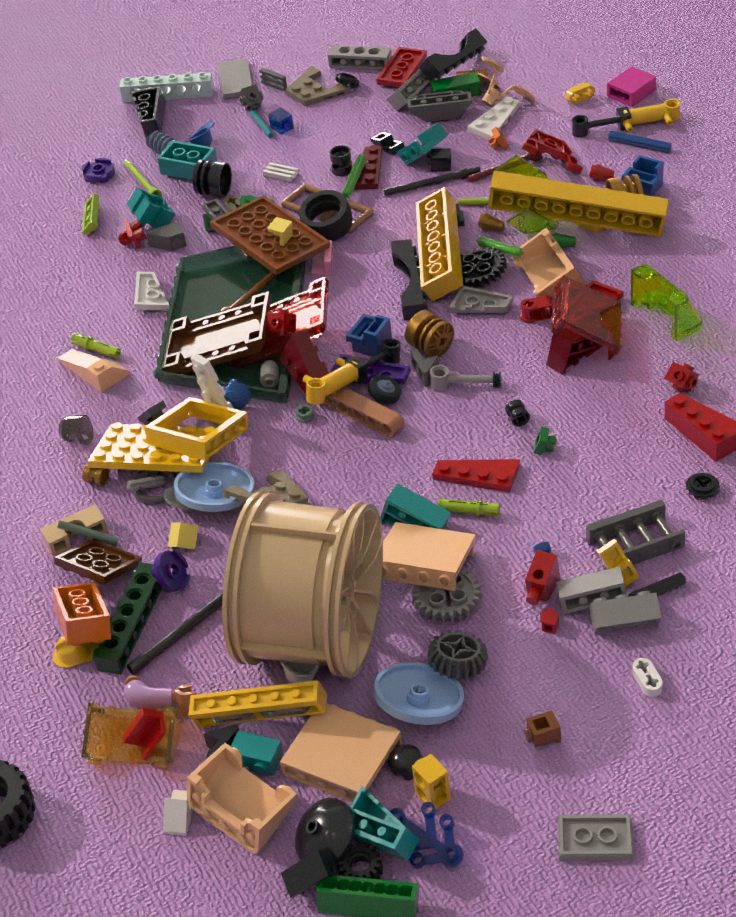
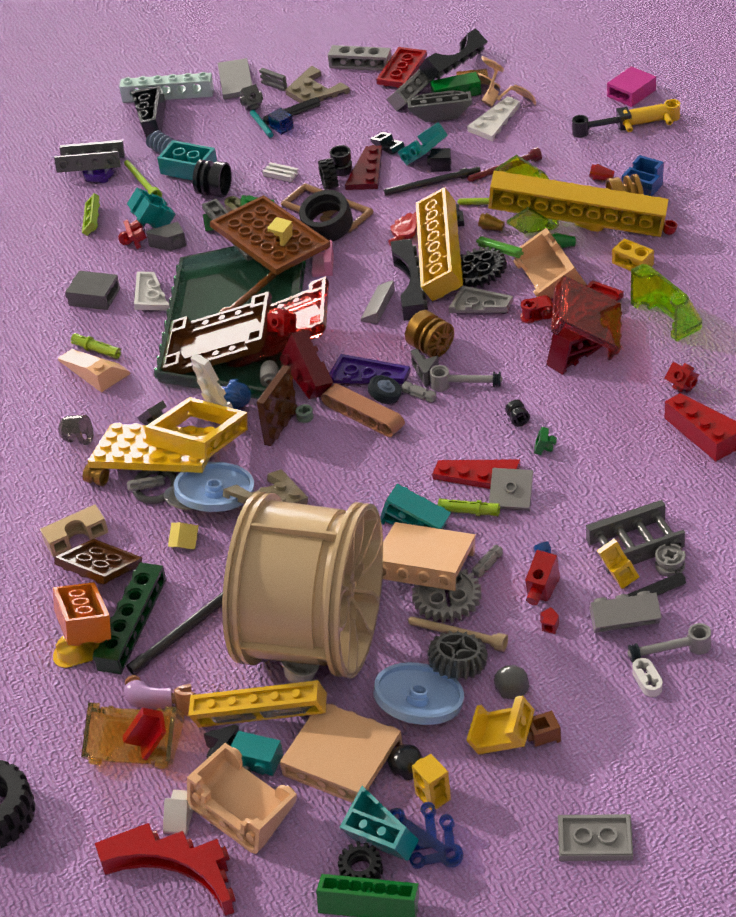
sand green bar [57,520,118,545] -> none
dark purple plate [151,550,190,593] -> none
blue piece [186,121,215,147] -> none
black hinge [281,850,337,898] -> none
black dish [295,798,355,867] -> none
yellow piece [303,338,401,405] -> none
black gear [335,73,360,87] -> none
bright green axle [342,154,366,199] -> none
blue plate [346,314,392,357] -> none
orange tile [488,127,509,149] -> none
red wing [522,129,583,174] -> none
light grey brick [557,566,627,614] -> none
yellow beam [565,82,595,104] -> none
blue axle [608,131,672,153] -> none
black gear [686,473,719,499] -> none
none -> dark grey fence [54,140,125,173]
none -> dark grey brick [65,271,120,310]
none -> red arch [94,823,236,916]
none -> reddish brown plate [256,365,298,446]
none -> black axle [263,97,320,125]
none -> black tyre [318,158,338,190]
none -> light grey slope [361,280,395,323]
none -> animal [388,212,417,246]
none -> light grey axle [402,381,437,402]
none -> tan piece [408,616,508,652]
none -> yellow panel [466,695,535,755]
none -> light grey axle [472,545,503,578]
none -> light grey plate [489,468,534,511]
none -> dark grey hair [494,665,530,699]
none -> yellow brick [612,238,654,275]
none -> light grey piece [627,623,711,663]
none -> light grey wheel [655,544,686,577]
none -> red hinge [663,220,678,235]

